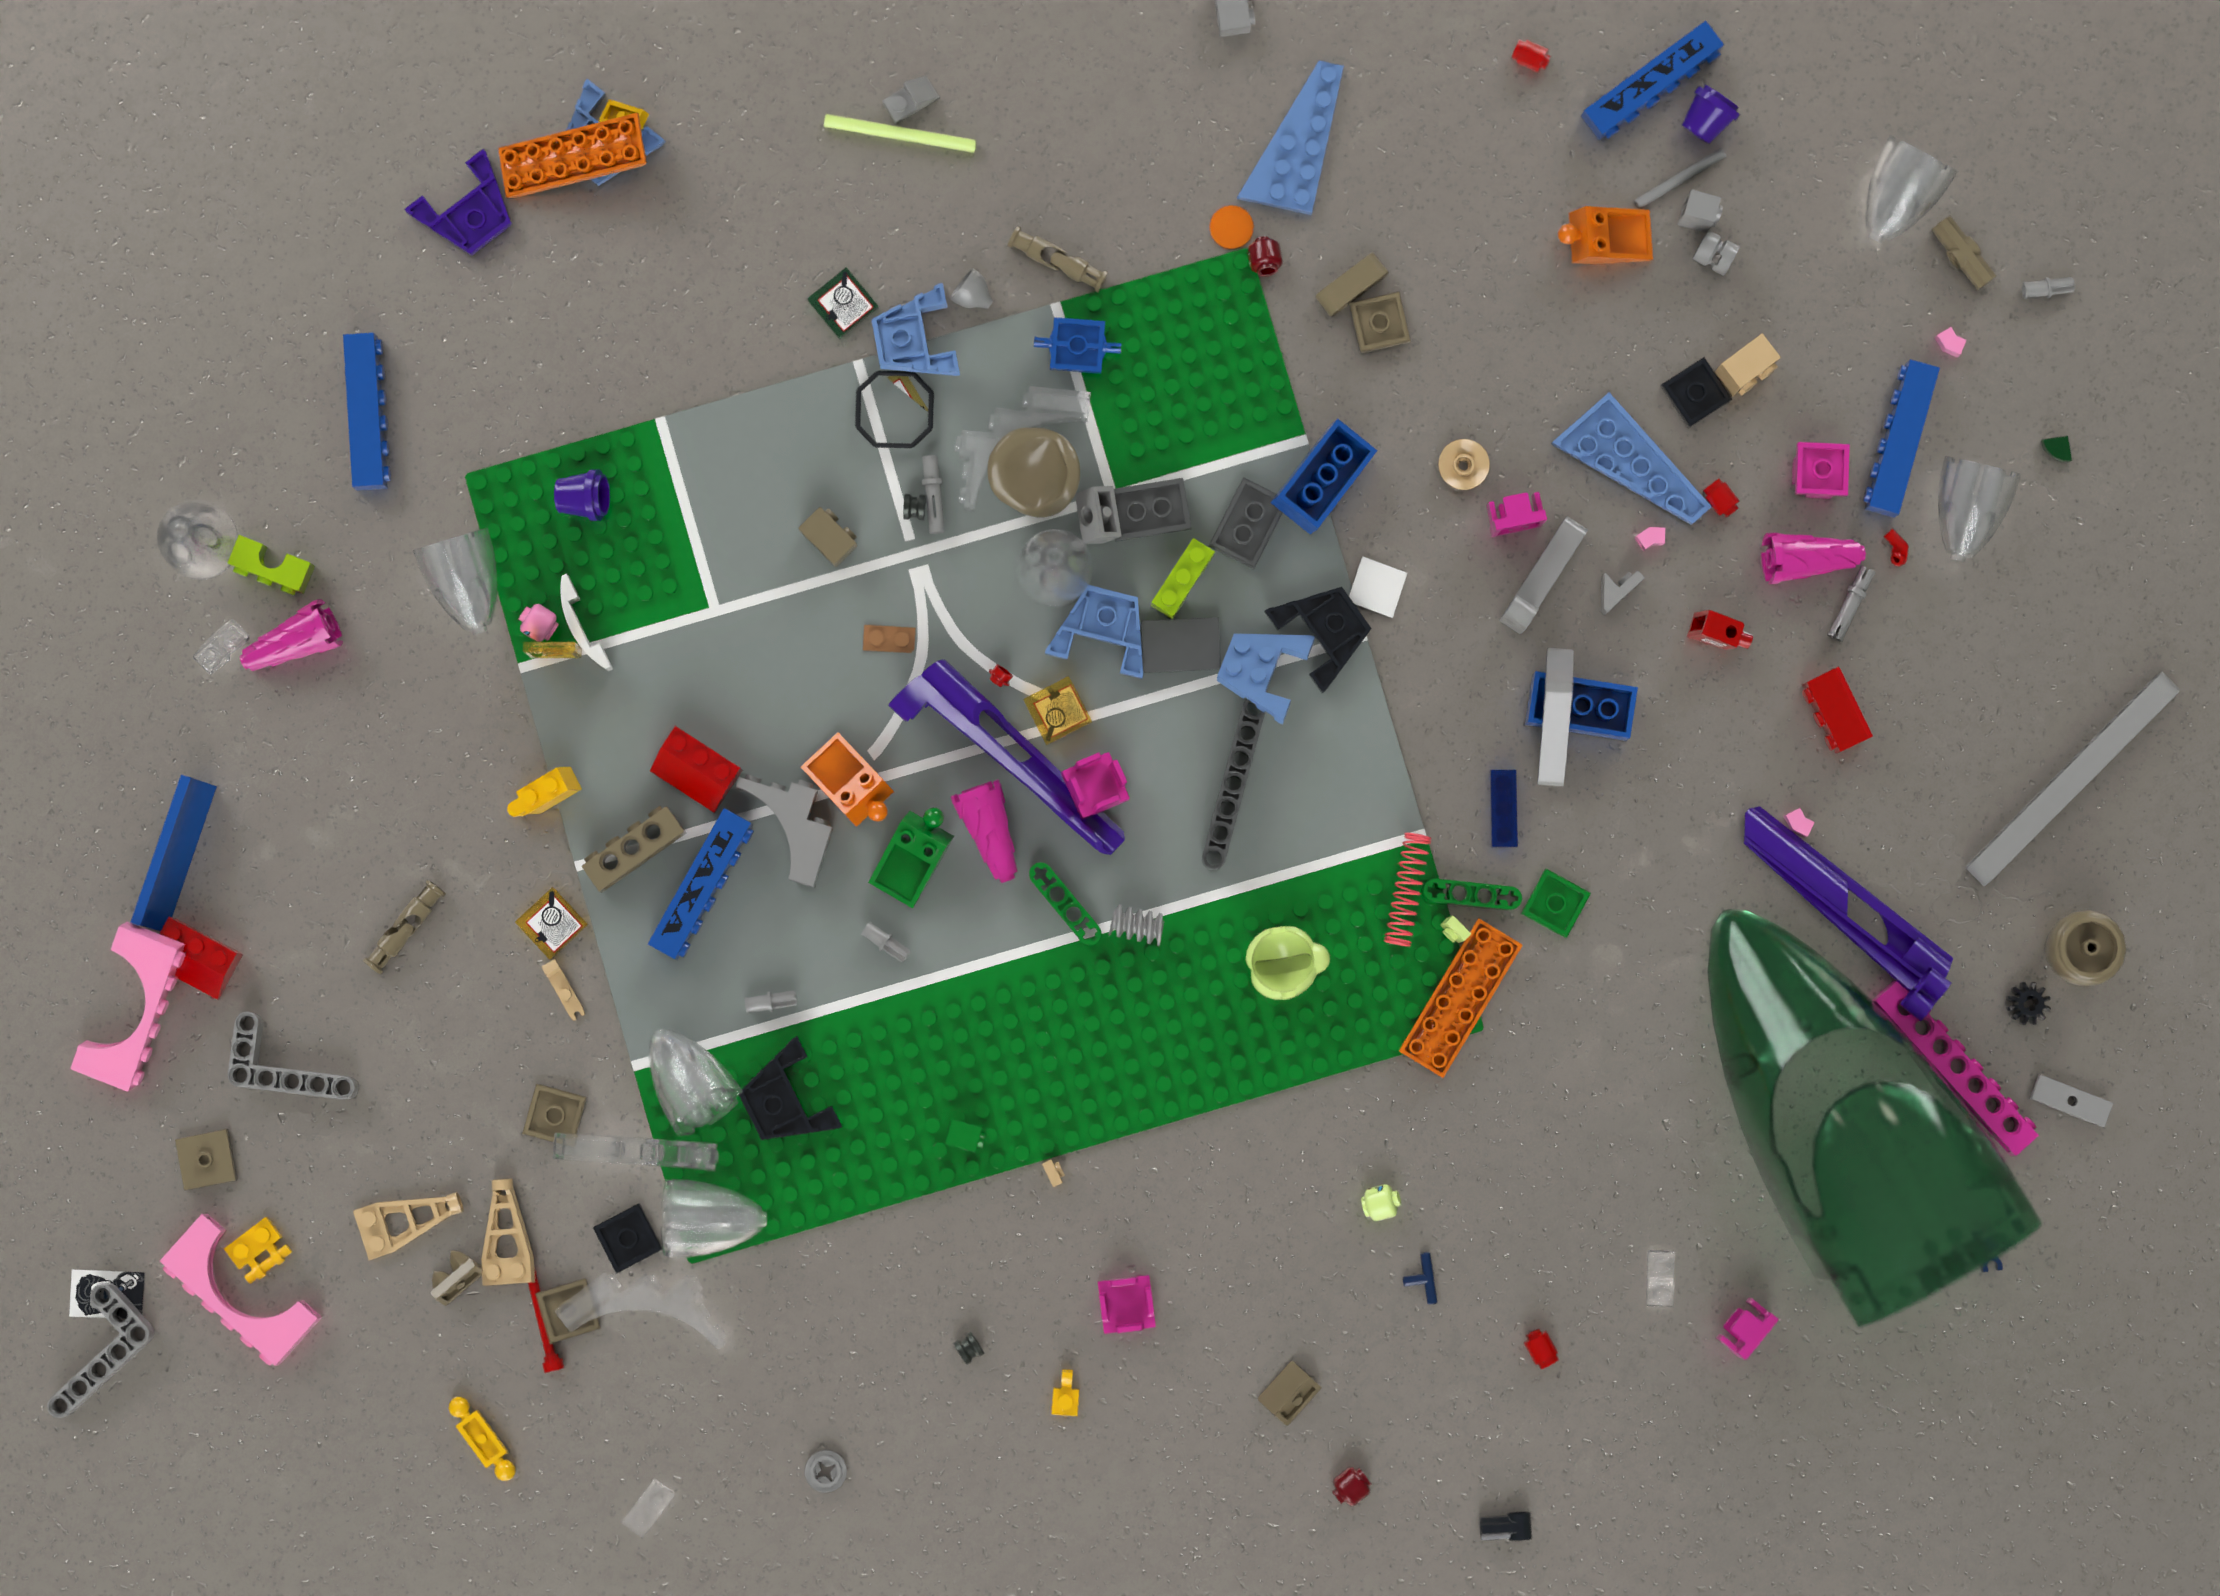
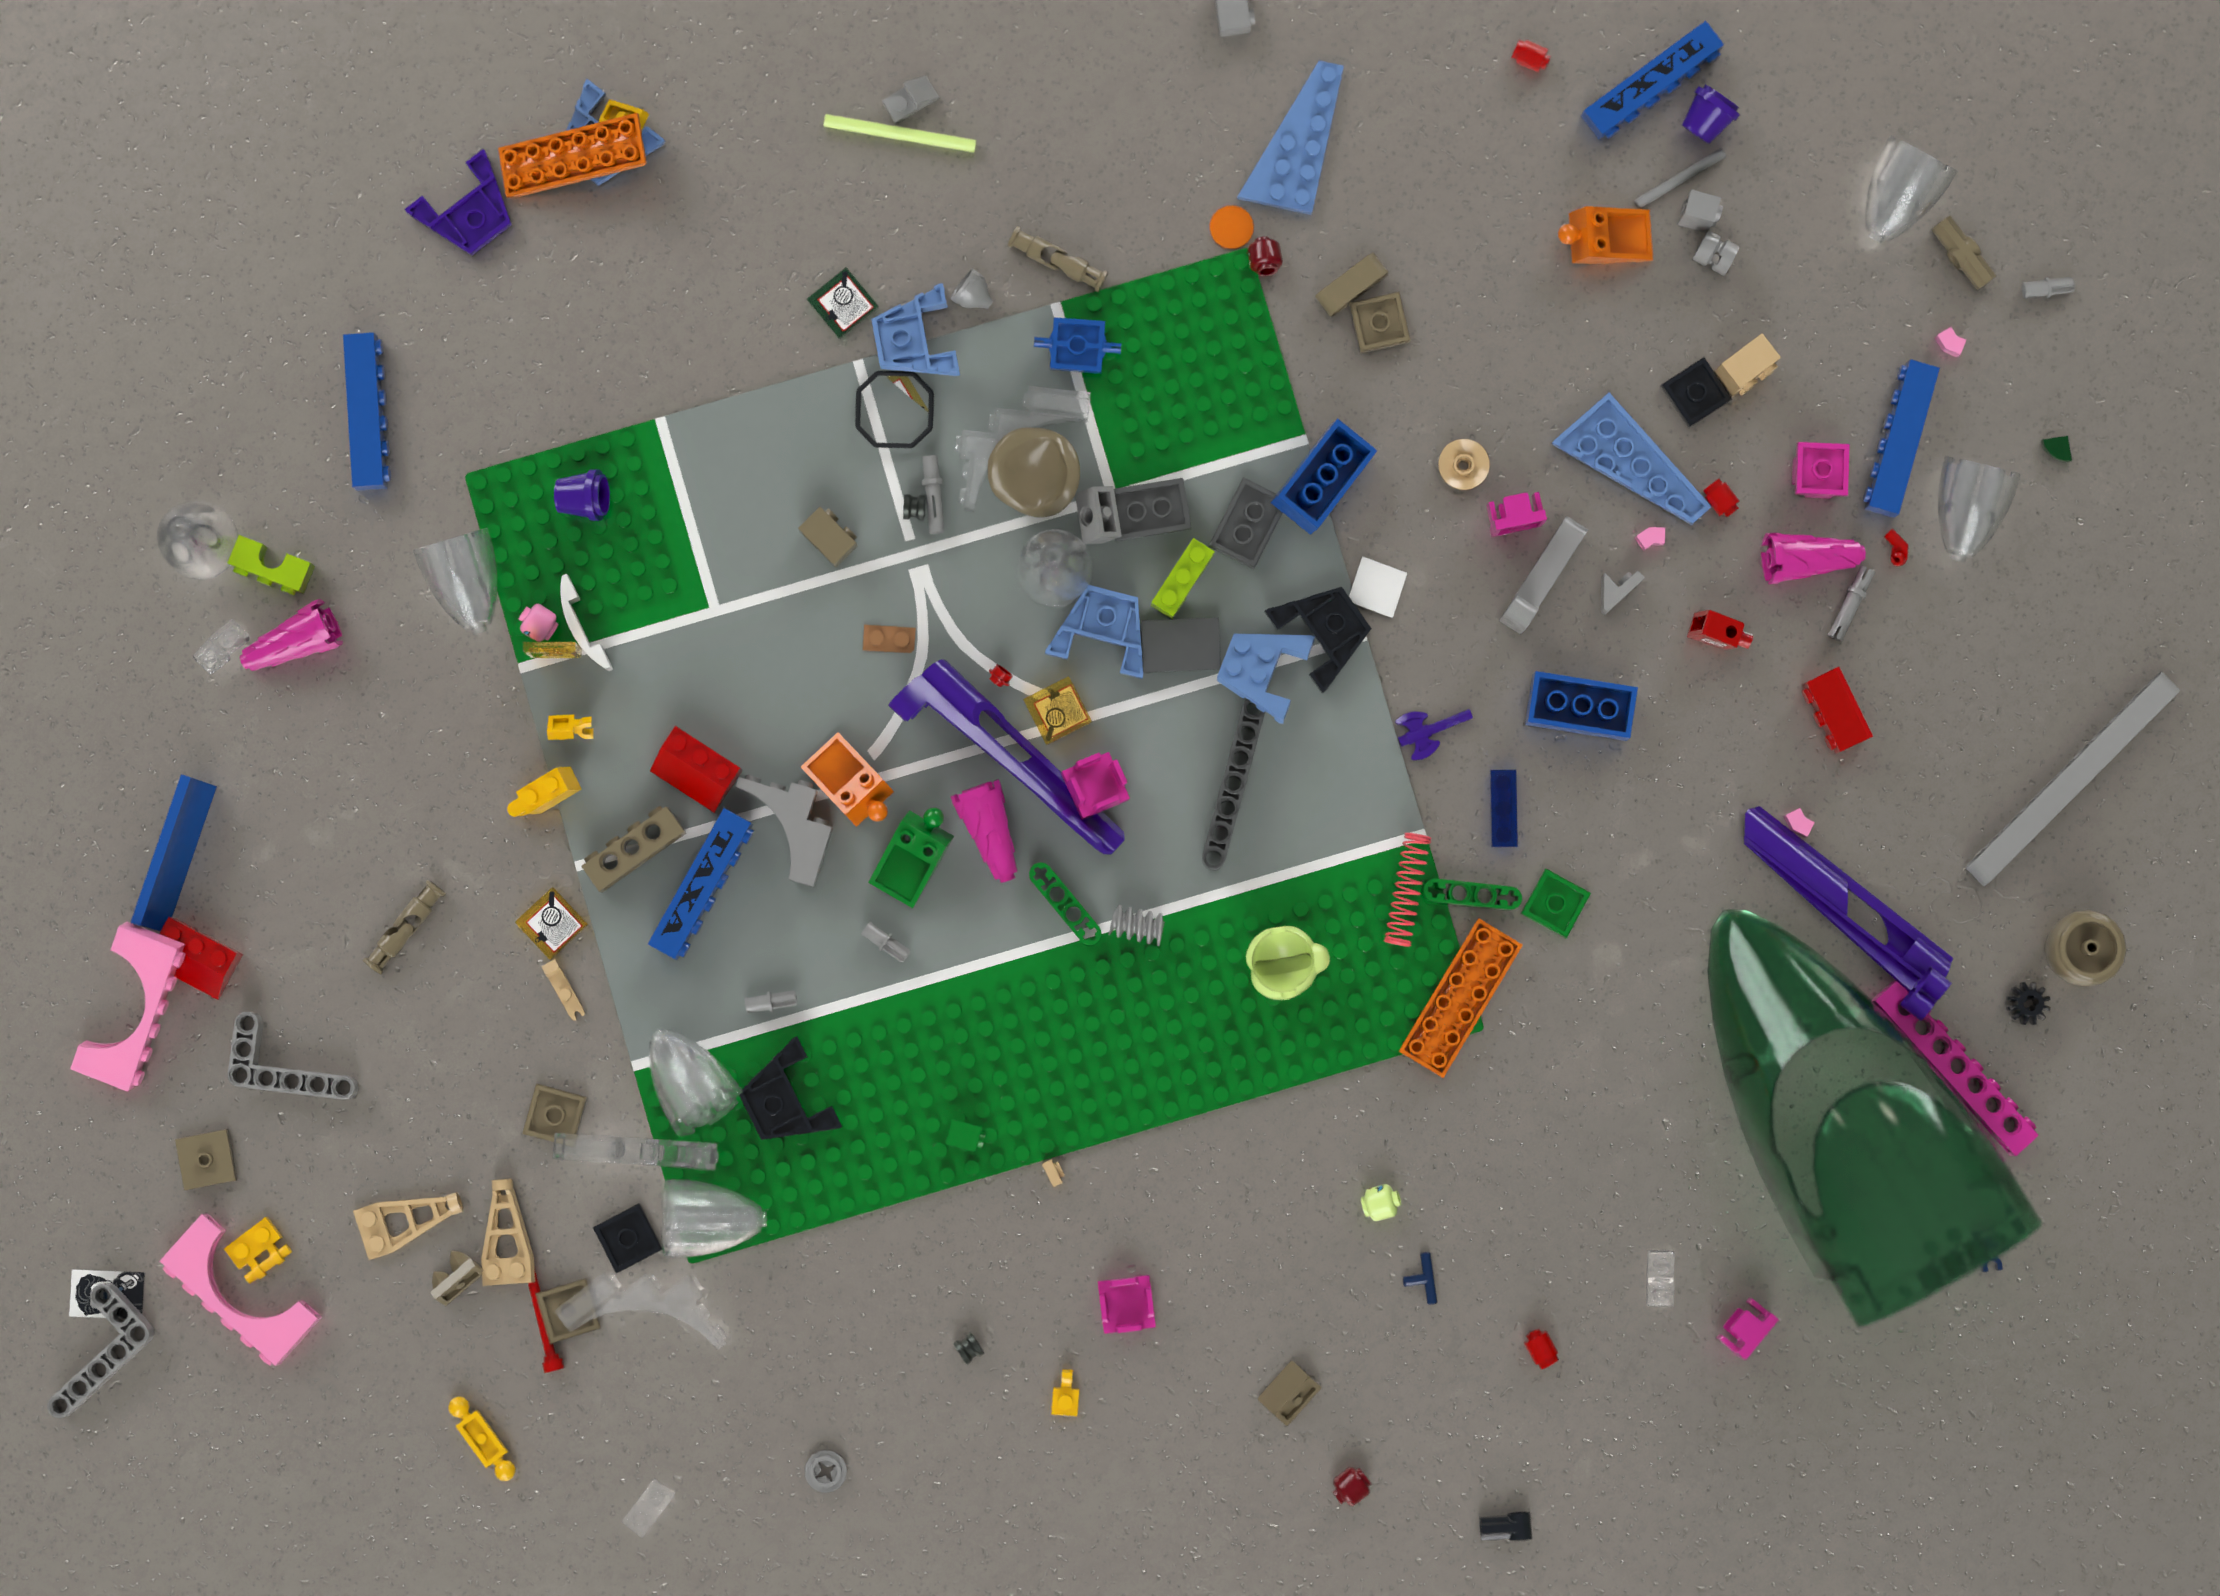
yellowish green plate [1440,916,1471,943] -> none
beam [1538,648,1573,786] -> none
light grey tile [2030,1075,2113,1127] -> none
none -> yellow plate [547,714,594,740]
none -> dark purple piece [1395,709,1473,760]

